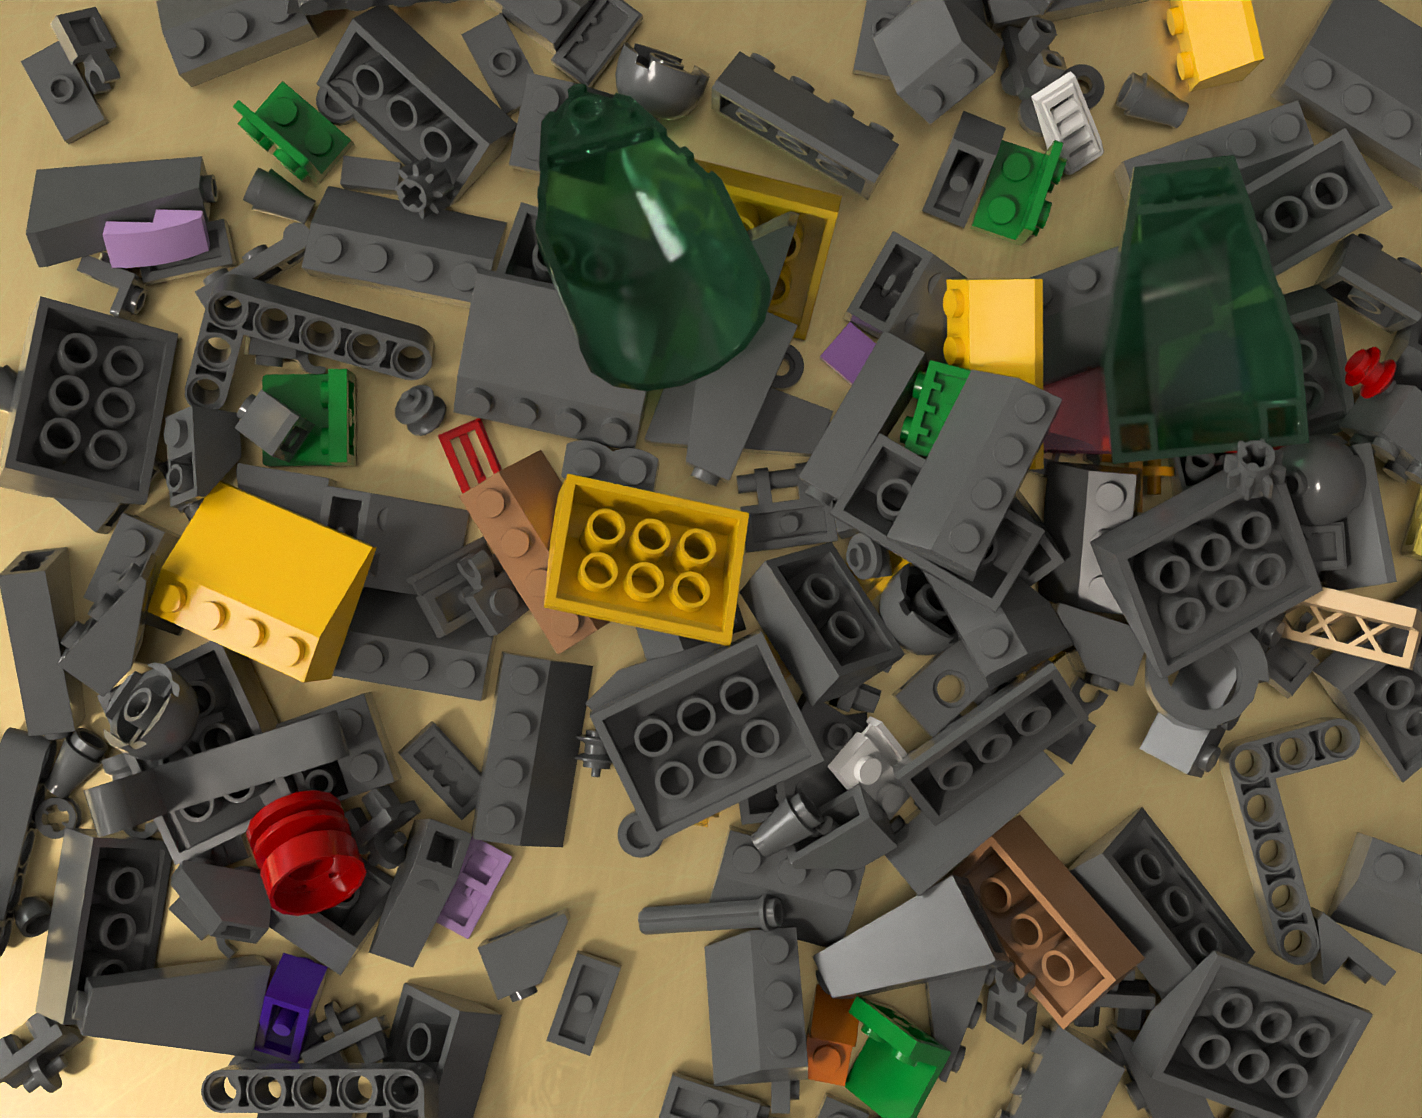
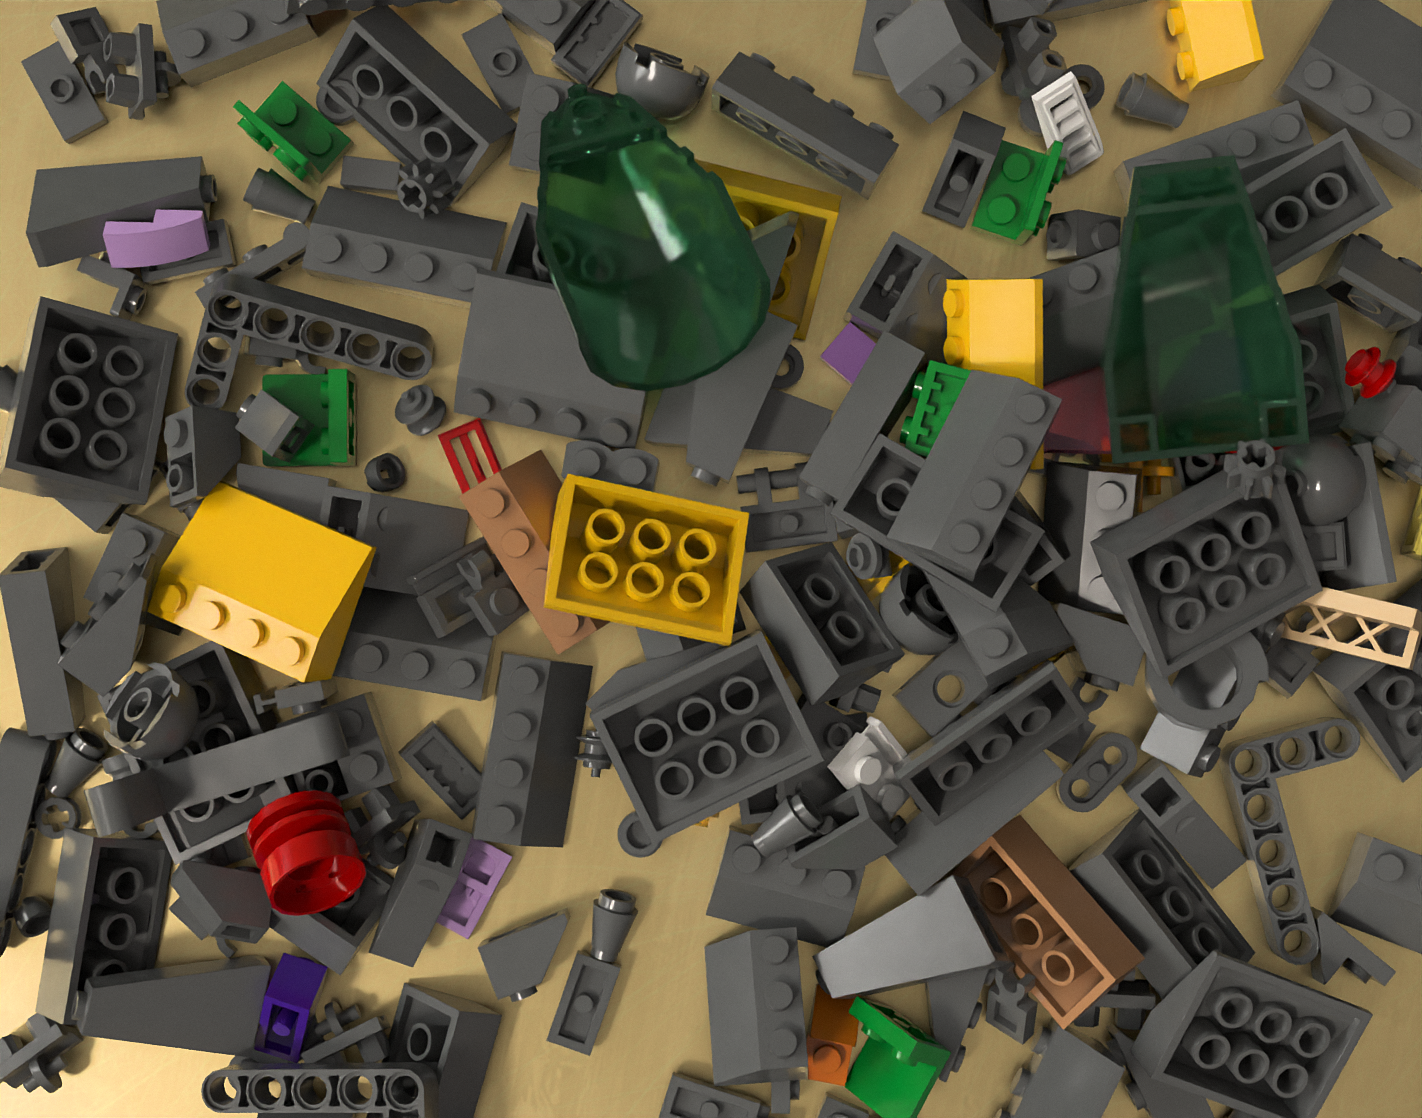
dark grey axle [638,894,783,935] -> none
none -> dark grey hips [103,23,181,120]
none -> dark grey plate [253,676,338,715]
none -> dark grey hinge [364,453,405,492]
none -> dark grey cone [590,889,638,962]
none -> dark grey bracket [1046,209,1121,261]
none -> dark grey plate [1056,732,1137,812]
none -> dark grey slope [1121,757,1247,890]

